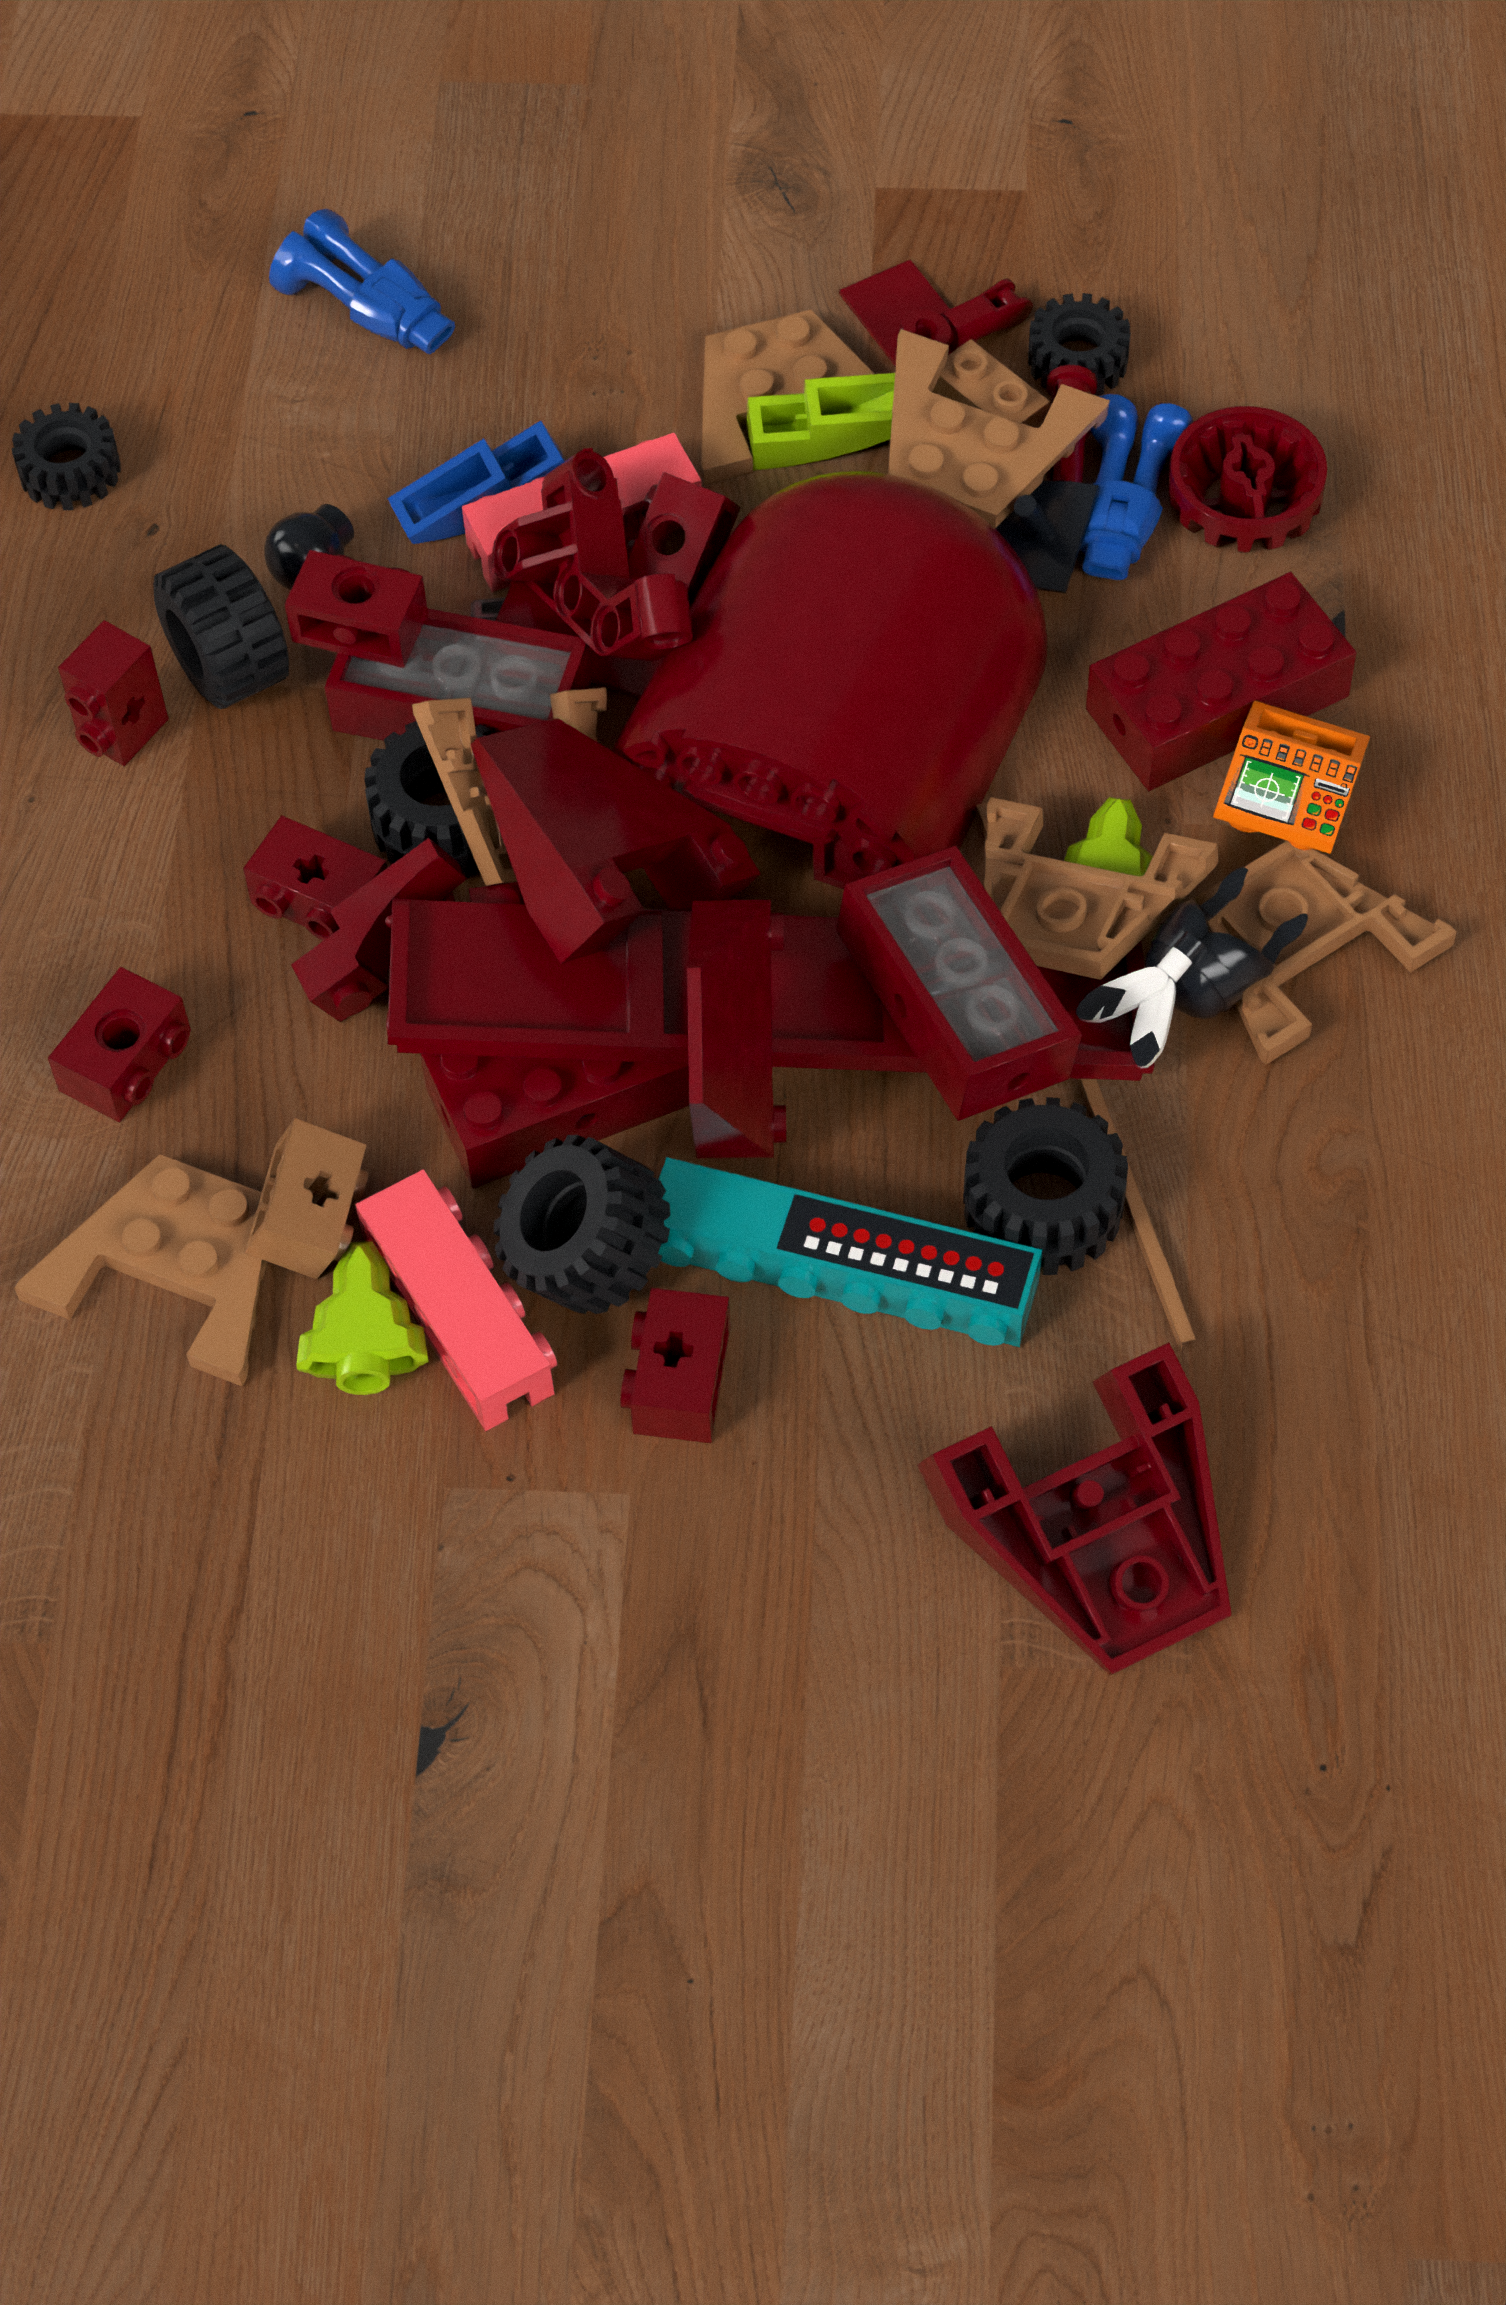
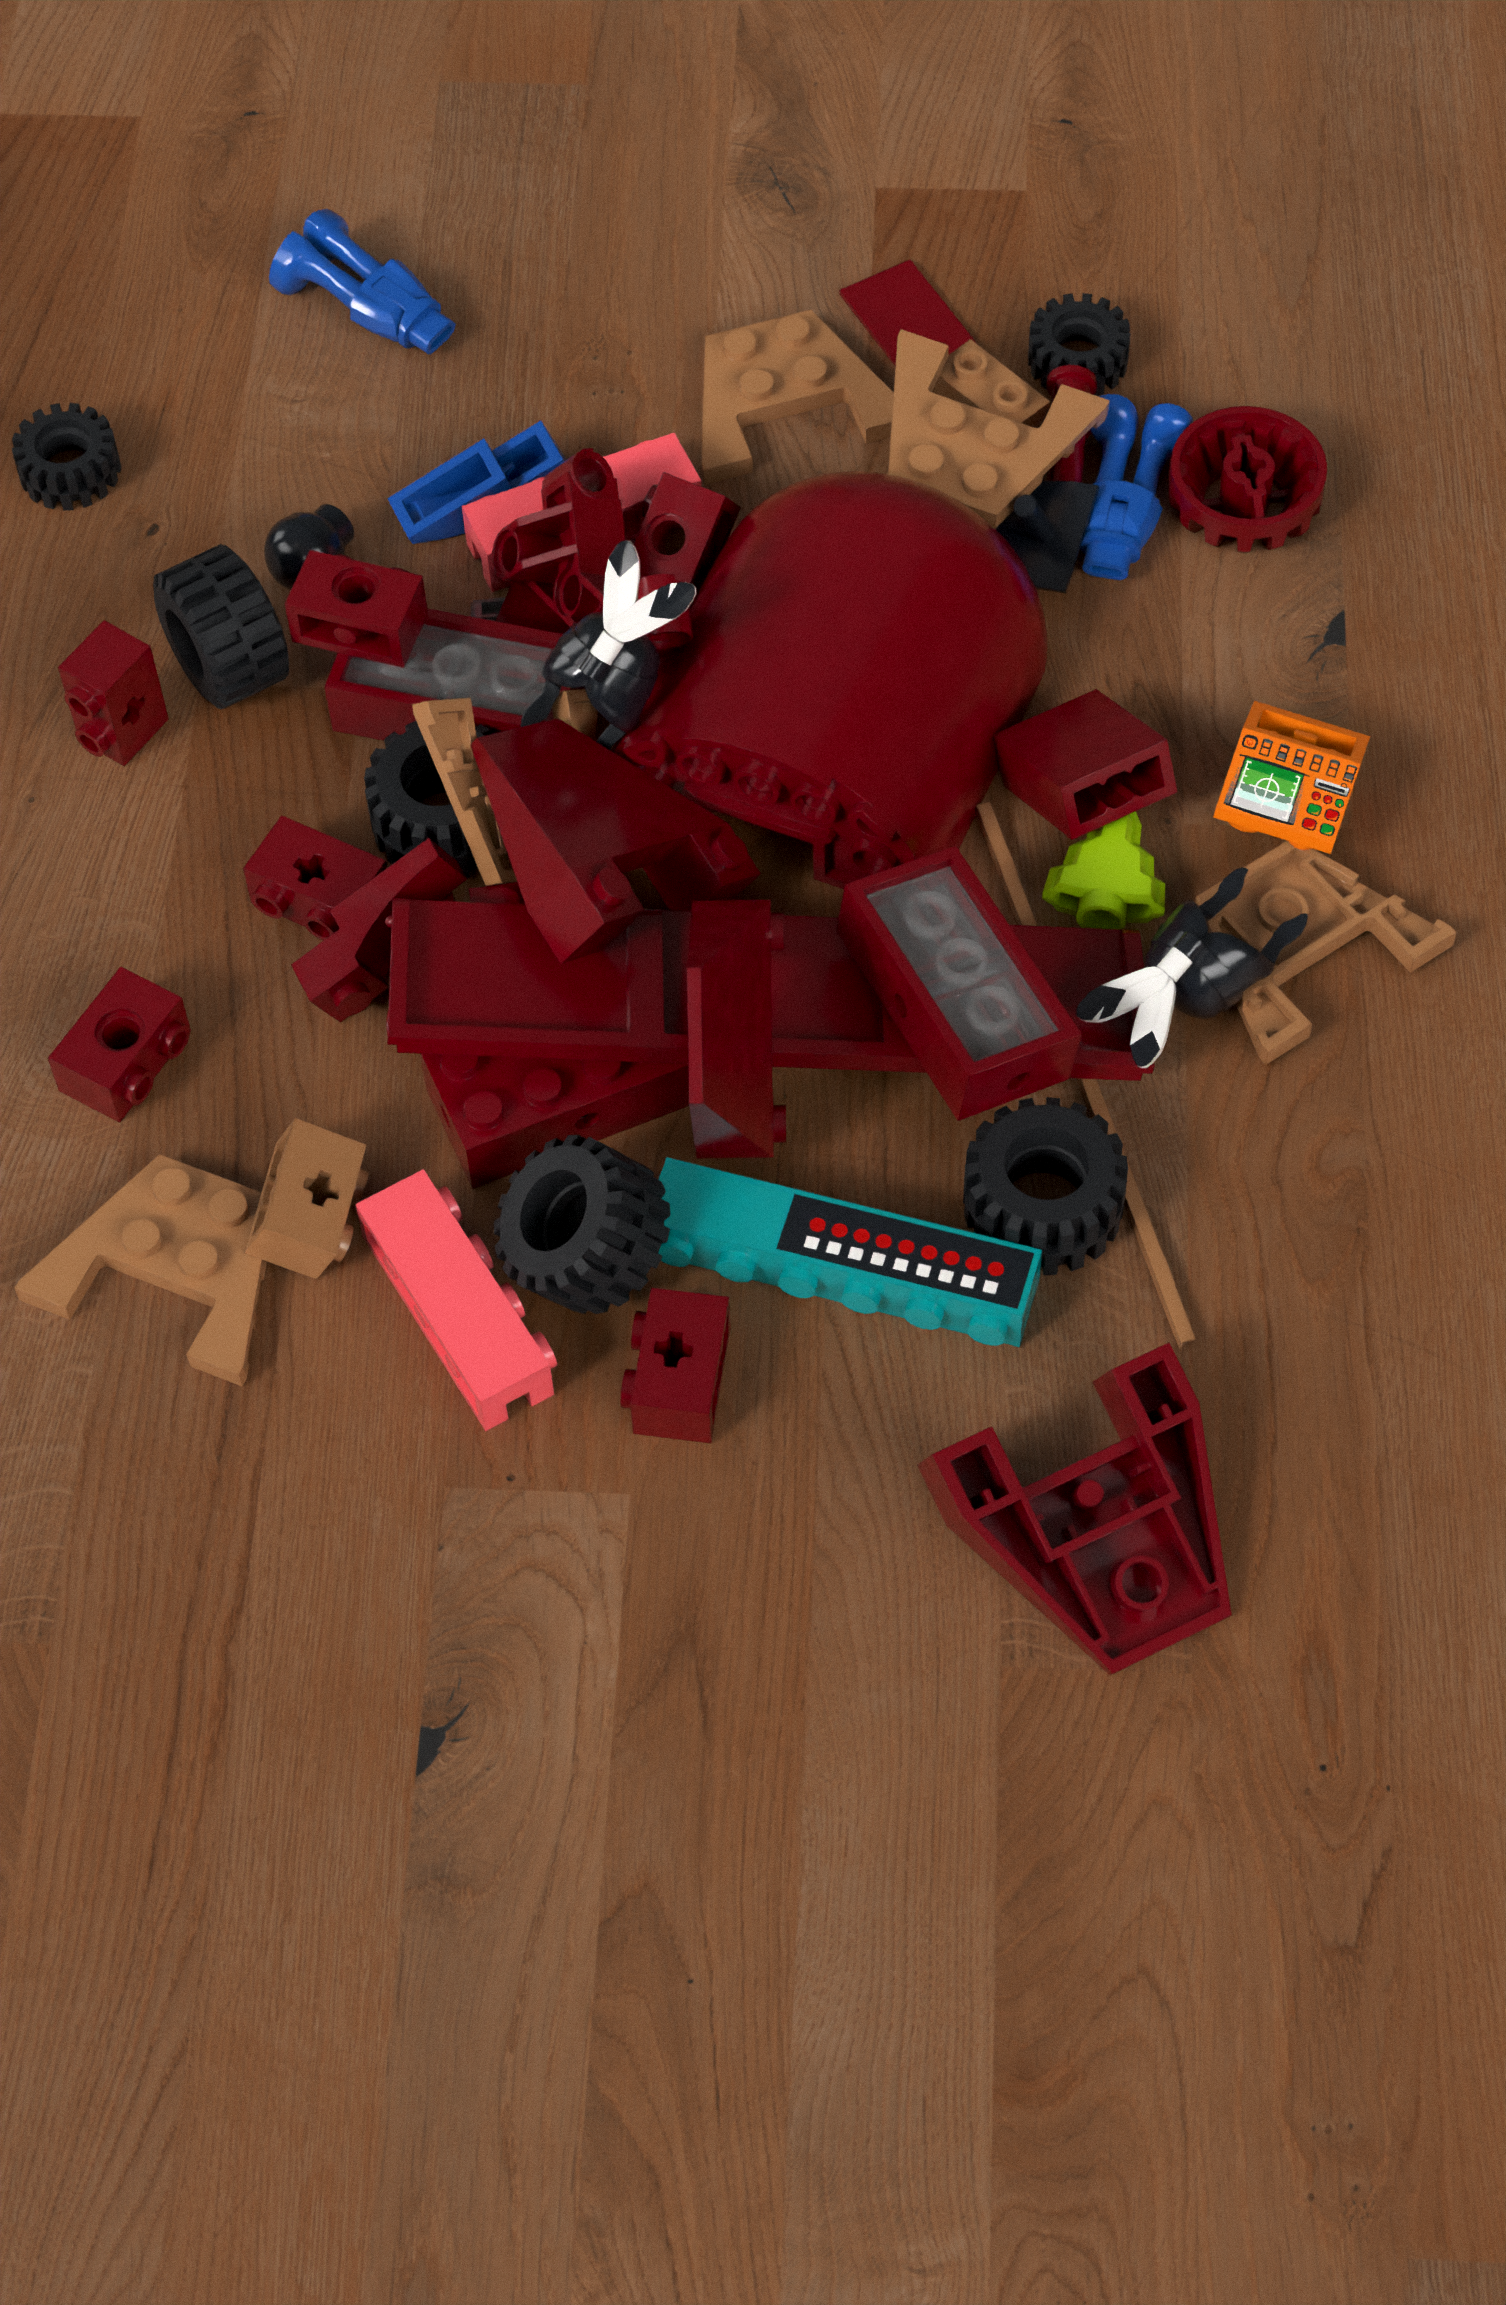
lime rock [296,1241,429,1395] -> none
lime slope [746,373,895,471] -> none
dark red piece [893,278,1033,367] -> none
medium nougat wing [983,797,1218,980] -> none
dark red brick [1086,571,1357,792] -> none
none -> hair [521,540,696,750]
none -> dark red brick [992,689,1177,840]

